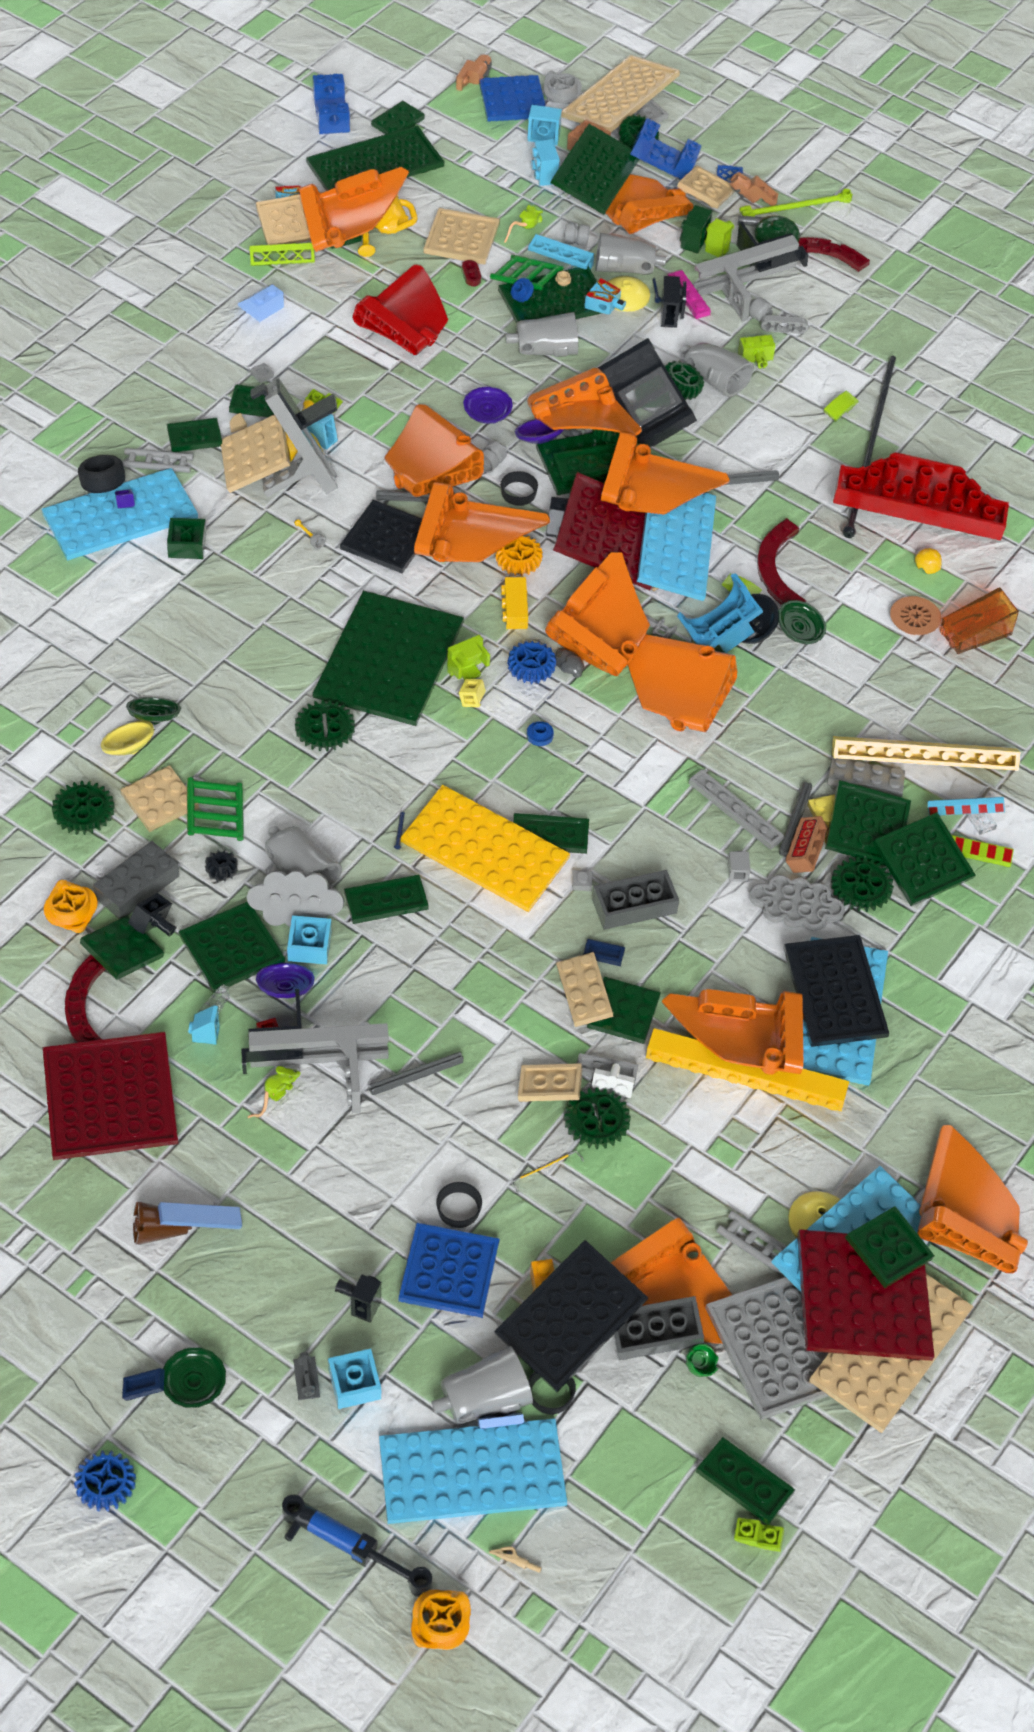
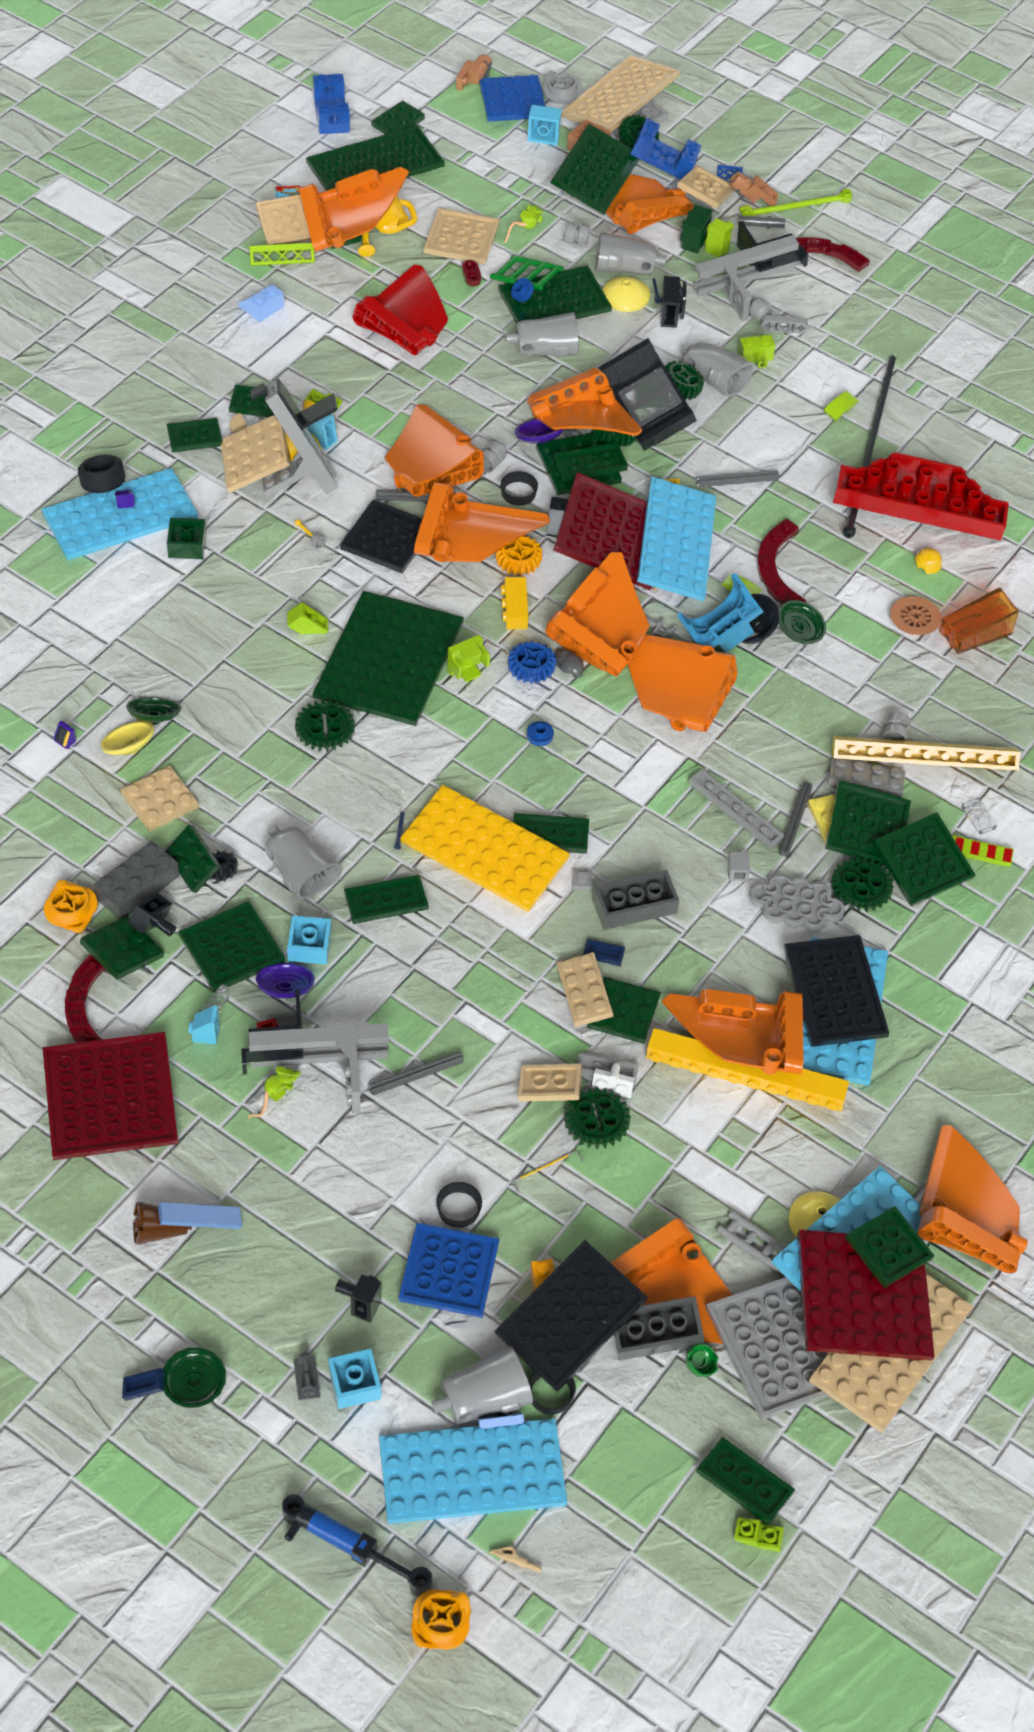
dark green gear [52,781,115,835] -> none
blue gear [74,1450,136,1512] -> none
light grey bar [122,448,193,473] -> none
green bar [187,777,244,841] -> none
light grey plate [247,870,345,927] -> none
light grey plate [251,363,274,383] -> none
light yellow brick [459,679,486,707] -> none
dark purple hat [463,387,513,424] -> none
medium azure fence [528,234,594,270] -> none
medium azure brick [531,139,559,186] -> none
tan plate [555,271,571,286] -> none
medium azure torso [585,278,626,315] -> none
orange panel [601,432,729,515] -> none
dark pink plate [668,270,711,319] -> none
dark green hat [754,215,800,243] -> none
nougat brick [786,816,828,873] -> none
medium azure tile [928,797,1005,816] -> none
none -> slope [54,721,76,749]
none -> dark green plate [165,825,221,893]
none -> lime slope [287,602,328,634]
none -> light grey wheel [883,712,911,741]

